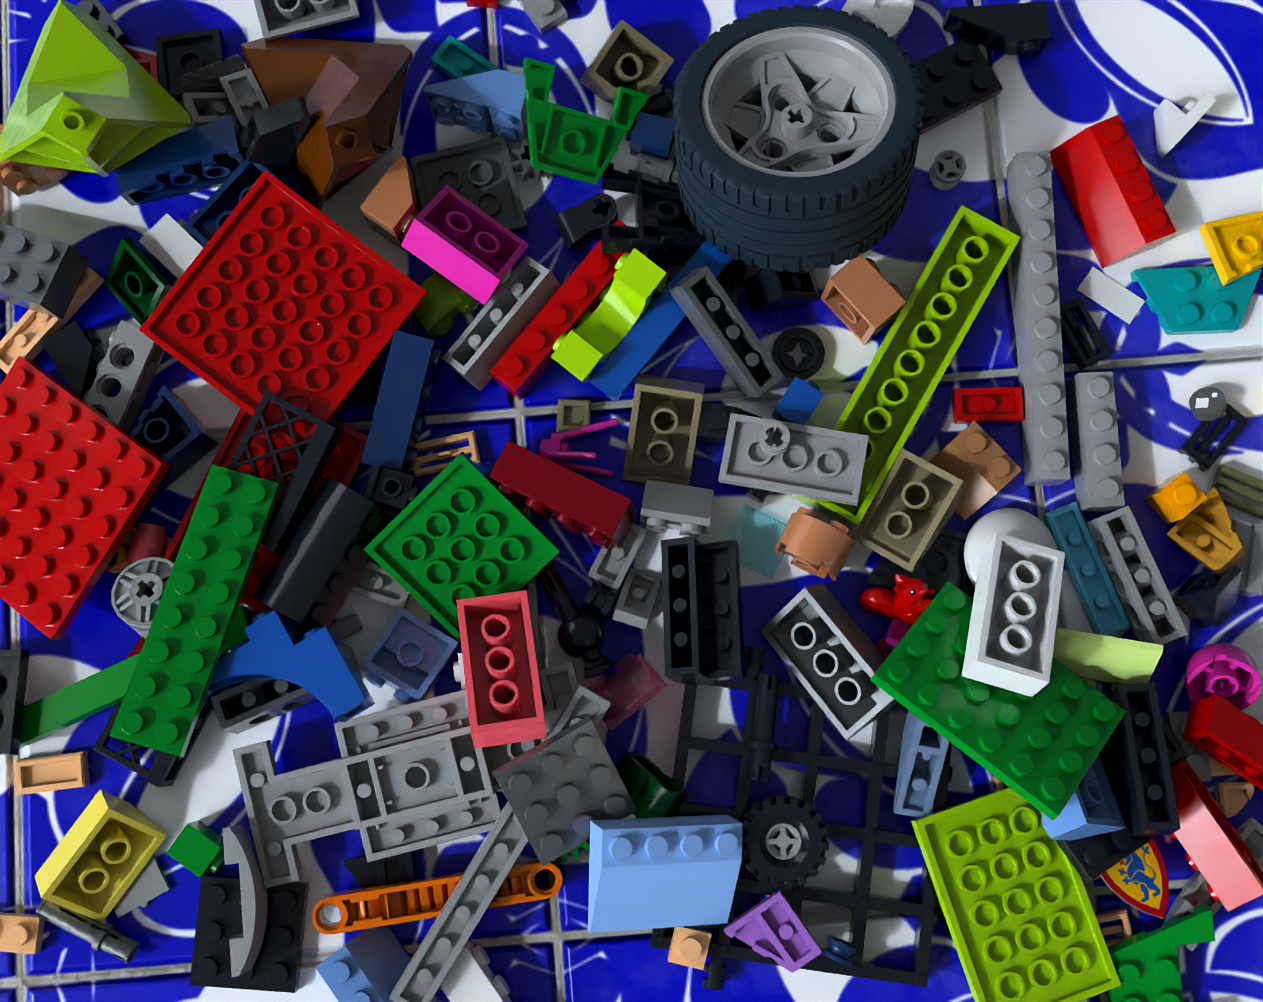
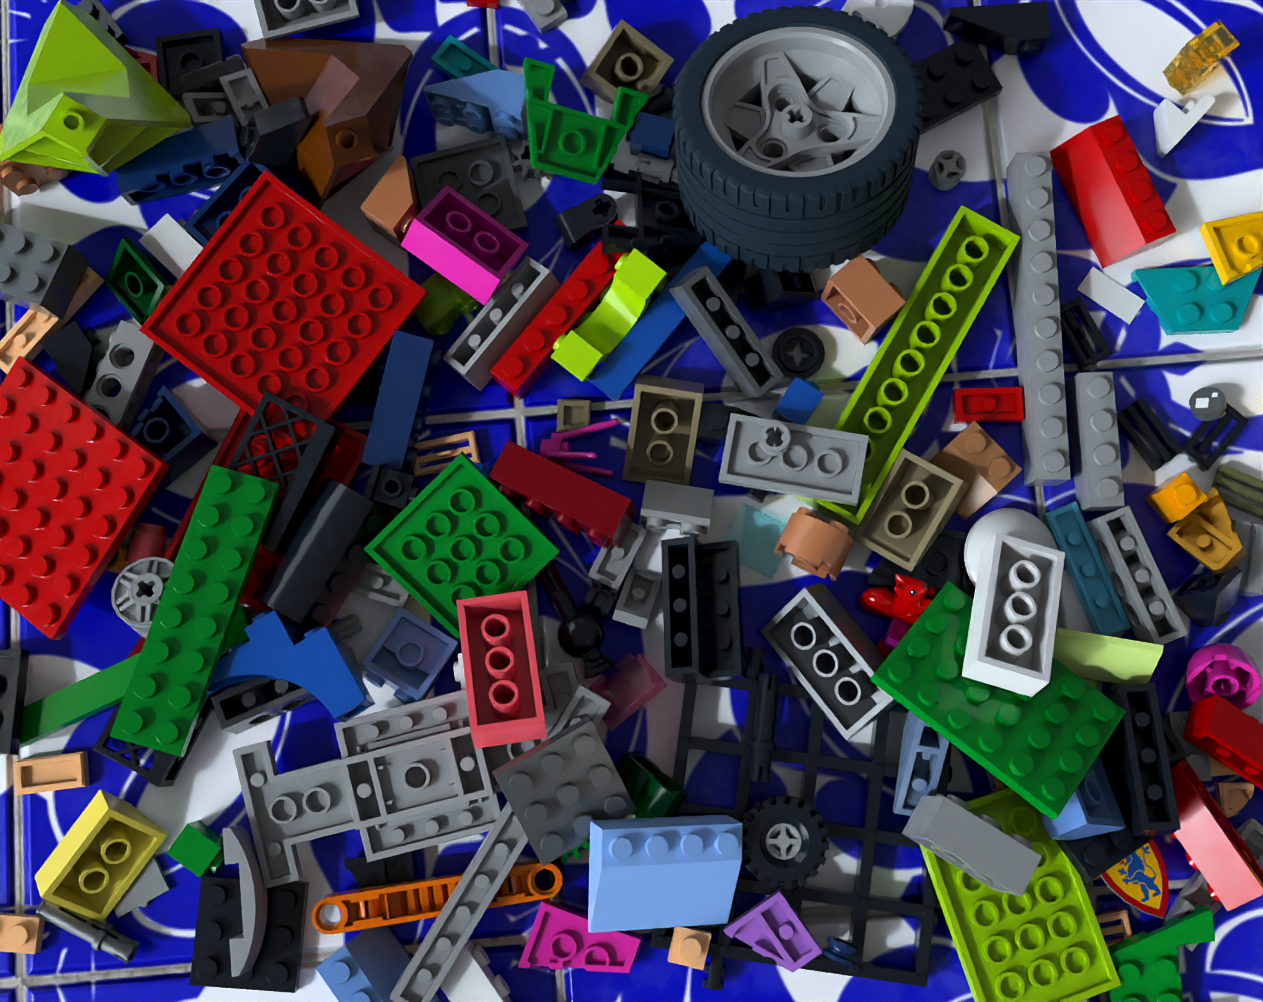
none -> dark pink wing [518,899,642,973]
none -> light grey brick [902,793,1042,897]
none -> black tile [1117,397,1183,472]
none -> clear yellow brick [1162,19,1240,97]

